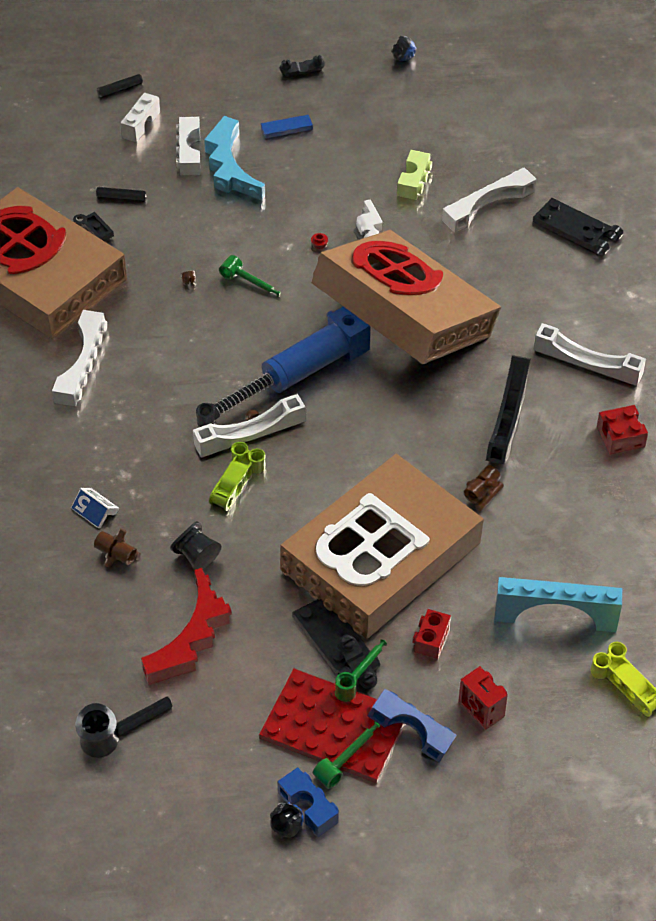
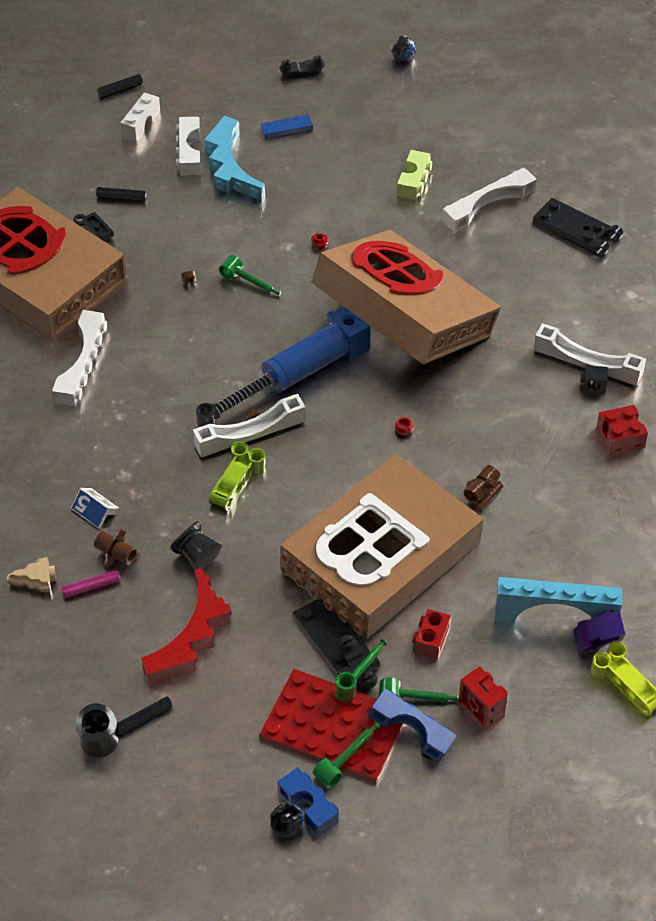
white plate [354,199,383,240] -> none
black arch [485,355,531,464] -> none
none -> tan rock [7,557,56,592]
none -> dark pink axle [61,570,120,598]
none -> green piece [379,677,459,702]
none -> red plate [395,417,414,435]
none -> dark purple brick [573,610,626,654]
none -> black brick [580,365,608,393]

